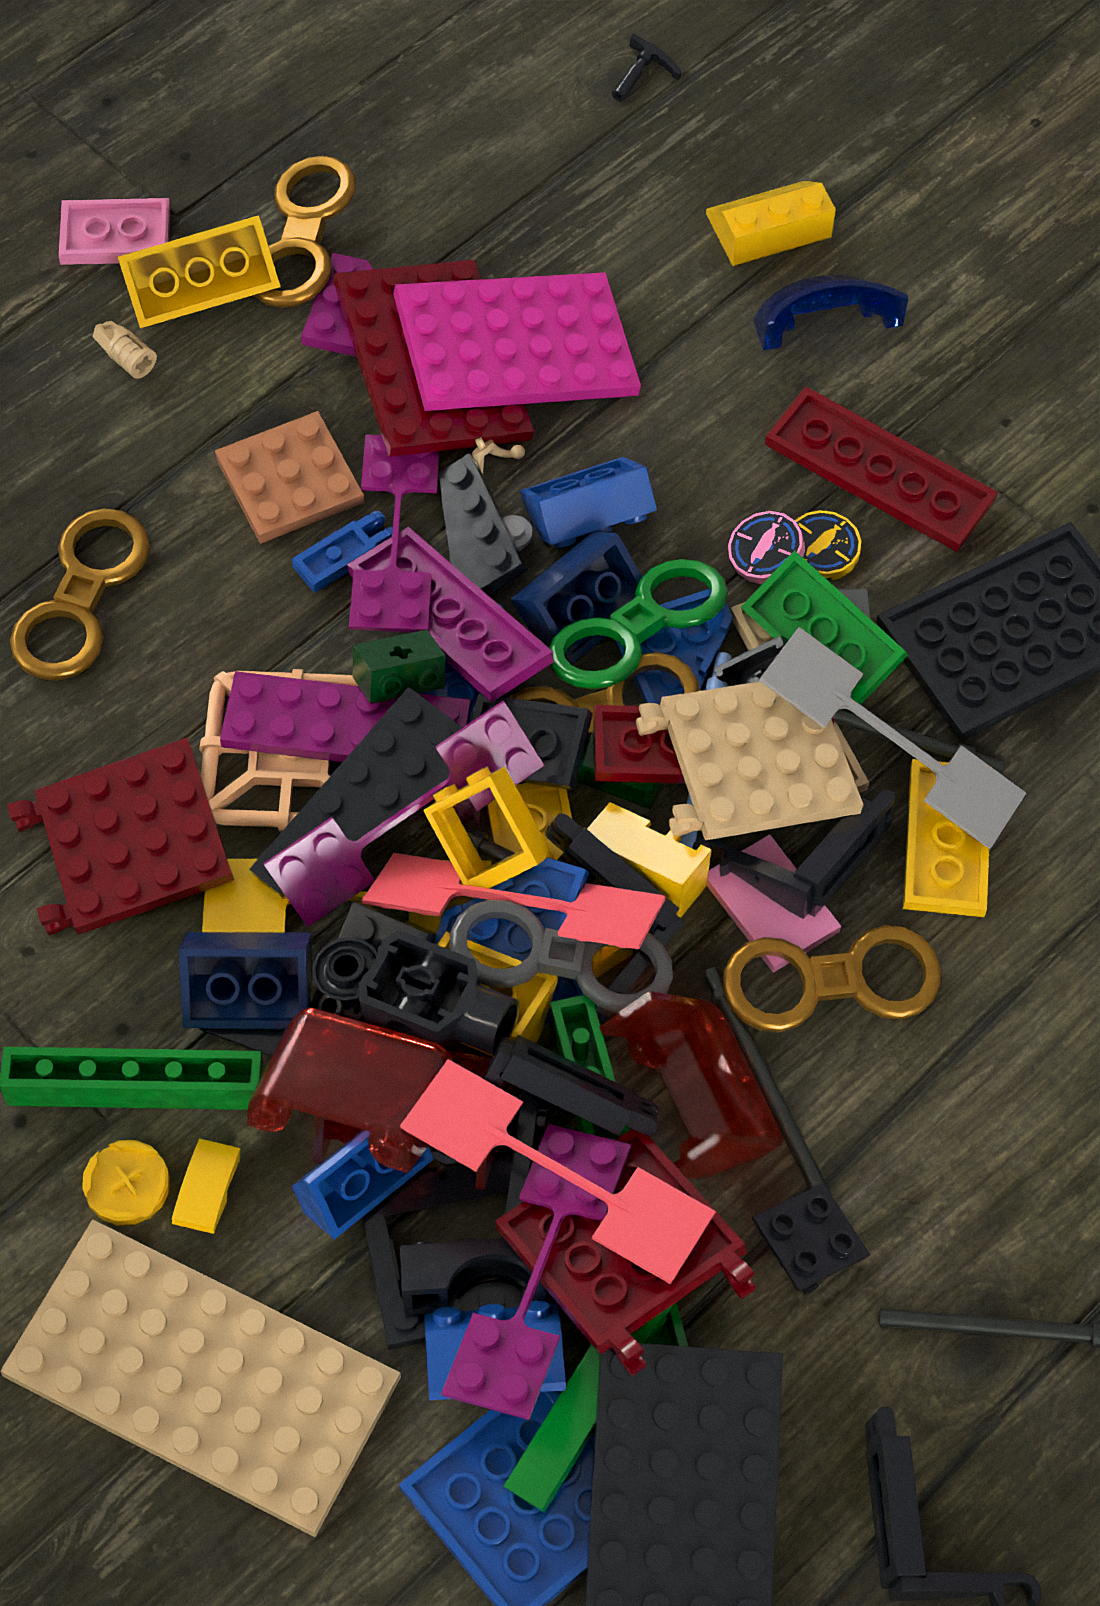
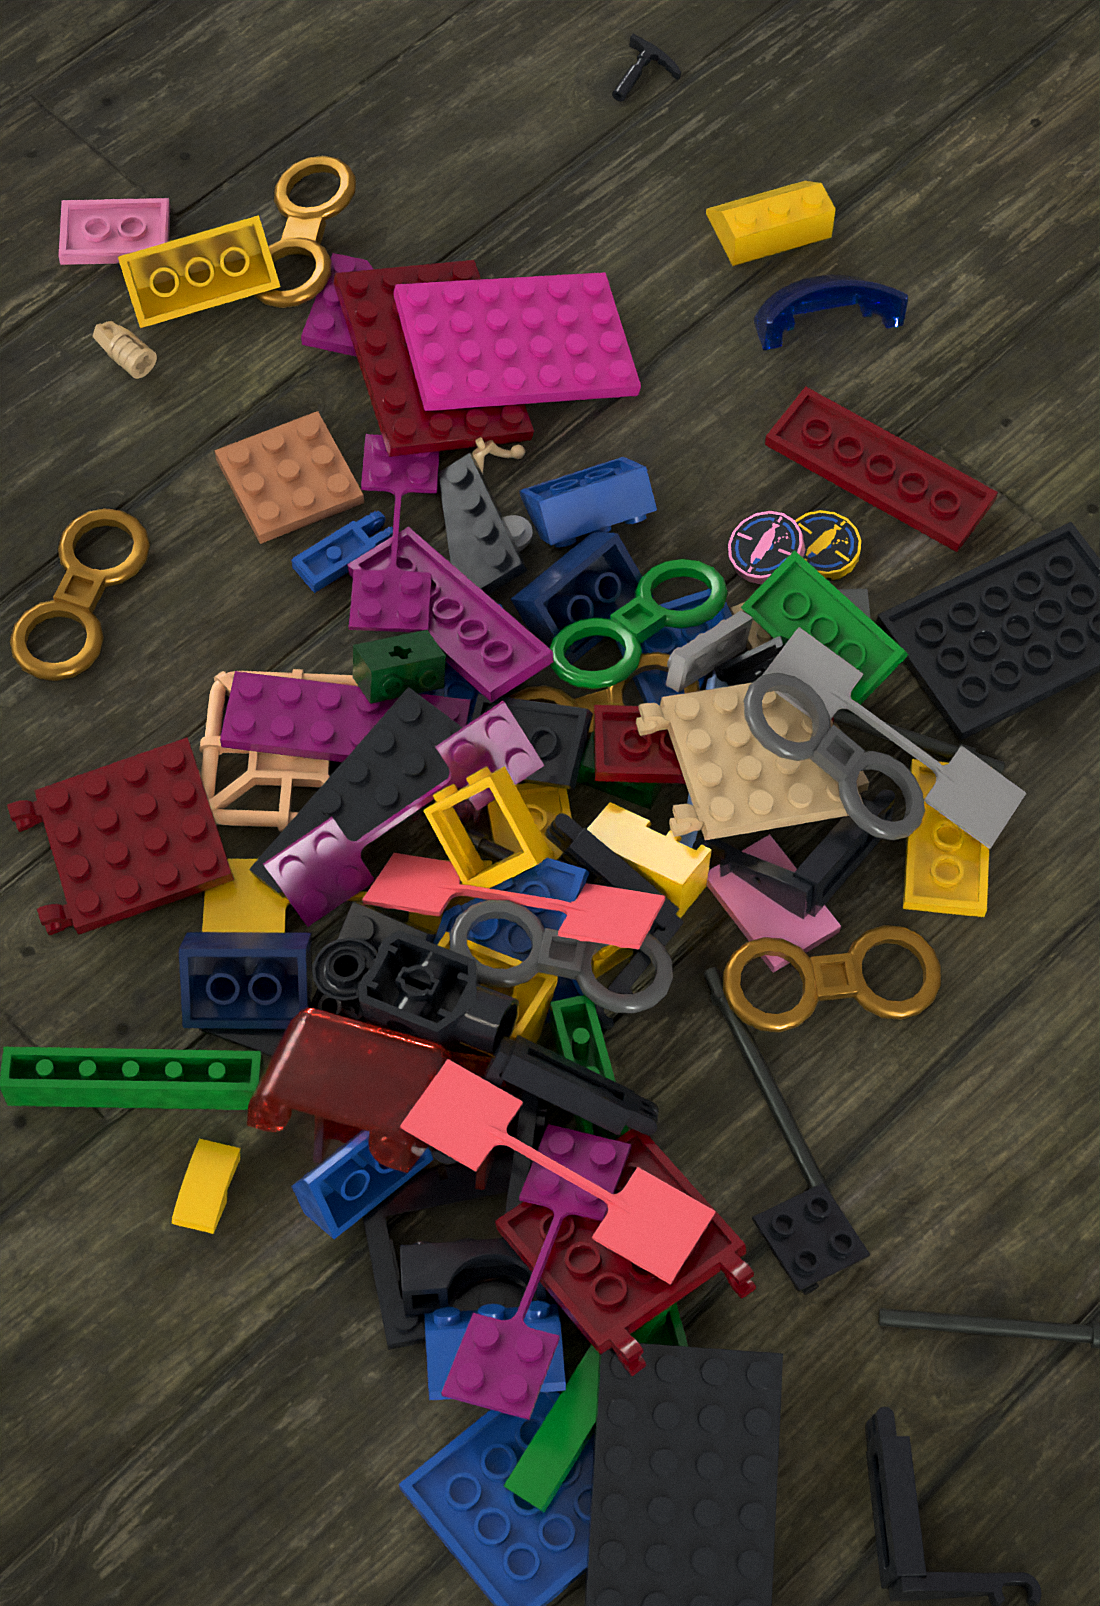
tan plate [0,1219,401,1537] -> none
yellow tile [83,1140,170,1226] -> none
clear red windscreen [599,991,783,1179] -> none
none -> light grey plate [666,611,753,692]
none -> dark grey bar [743,672,925,840]

